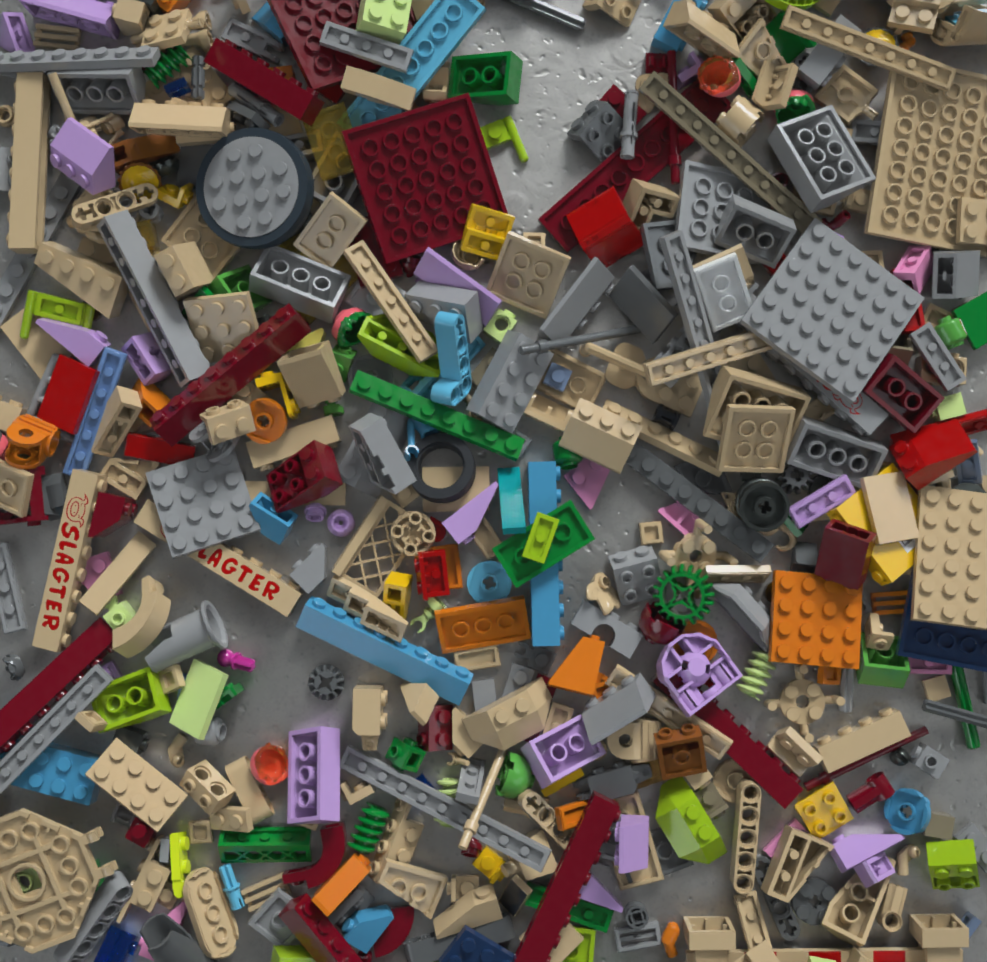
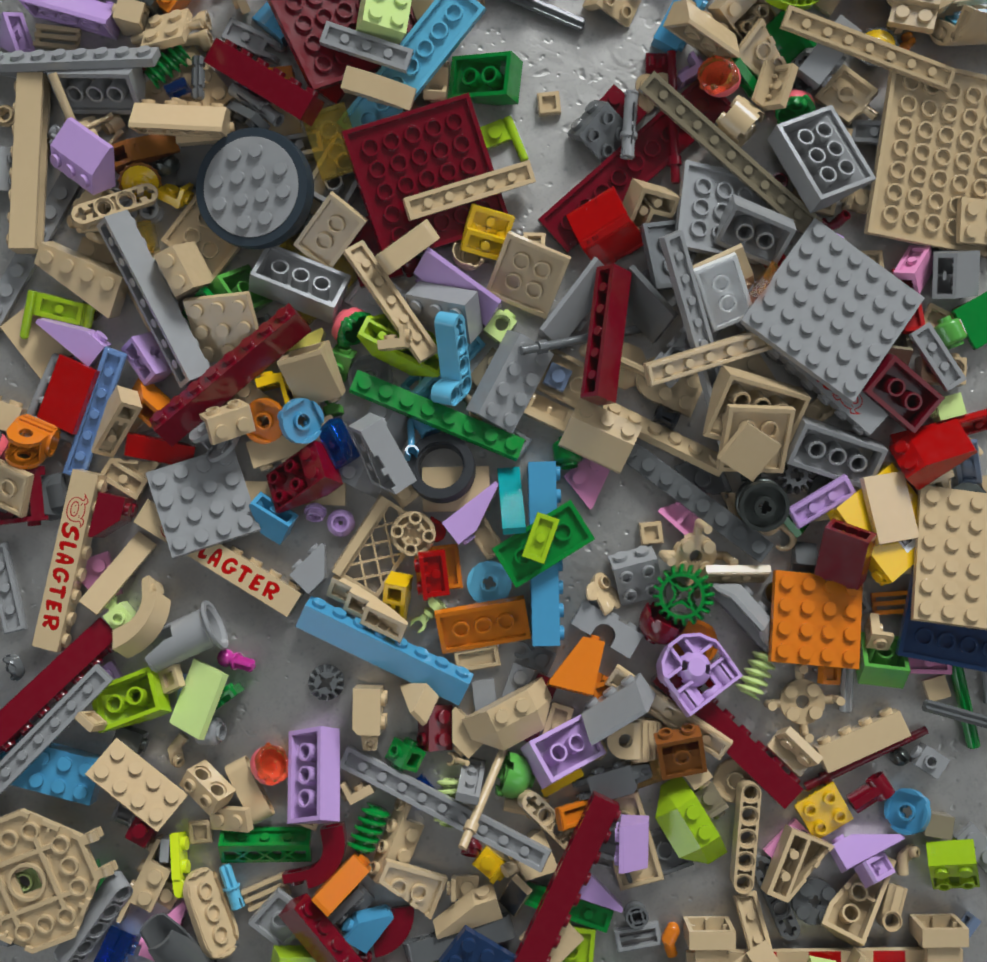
none -> dark azure plate [277,398,324,444]
none -> clear blue slope [319,418,360,470]
none -> tan beam [375,219,440,275]
none -> tan bracket [377,324,413,351]
none -> tan plate [402,160,536,221]
none -> tan tile [537,91,561,117]
none -> dark red brick [580,263,632,406]
none -> tan tile [717,420,782,482]
none -> clear orange tile [749,260,778,299]

